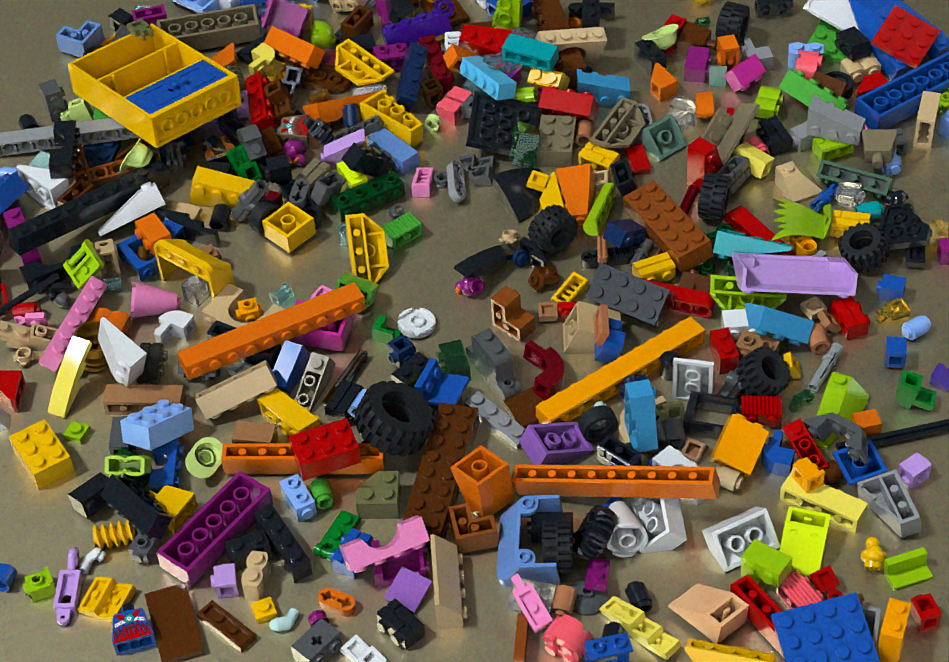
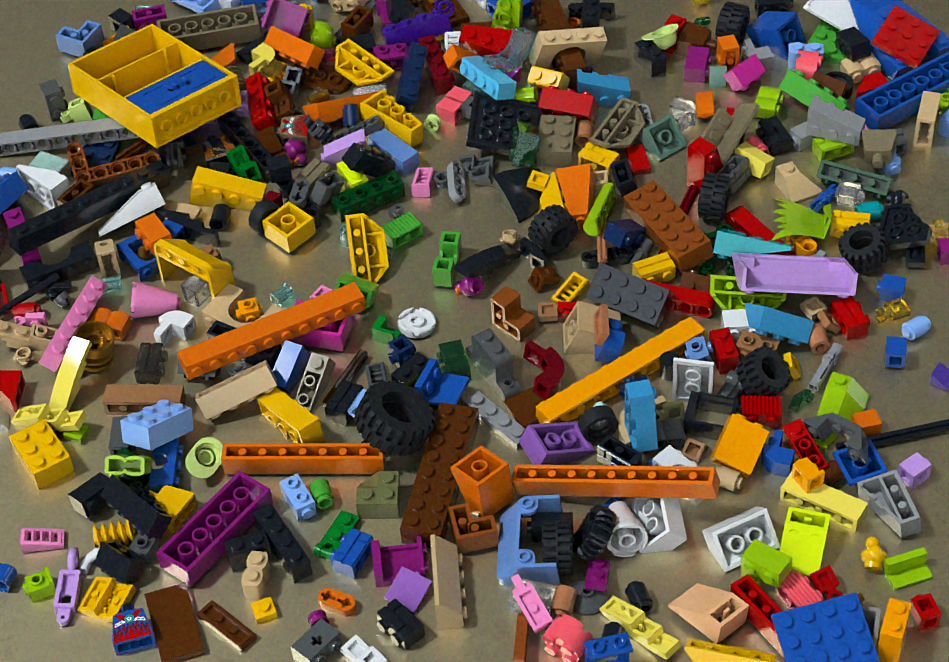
black arch [49,121,80,179] -> none
lime plate [63,239,105,289] -> none
white slope [98,317,147,387] -> none
yellowish green piece [119,138,153,173] -> none
olive plate [127,18,154,41] -> none
lavender brick [210,563,239,599] -> none
dark grey piece [231,179,269,222] -> none
medium nougat brick [231,420,278,443] -> none
dark grey brick [236,124,267,162] -> none
light aqua arm [269,608,300,632] -> none
red brick [289,418,362,481] -> none
bright pink arch [339,515,430,573] -> none
dark brown brick [420,77,444,108] -> none
teal brick [502,33,559,73] -> none
dark blue plate [512,249,529,267] -> none
orange slope [650,62,678,102] -> none
green brick [896,370,936,411] -> none
none -> light yellow slope [11,403,88,431]
none -> bright pink slope [20,528,65,553]
none -> black brick [94,540,145,584]
none -> dark grey slope [365,362,388,388]
none -> bright green arch [432,230,462,287]
none -> medium blue brick [684,336,715,364]
none -> blue slope [746,11,806,59]

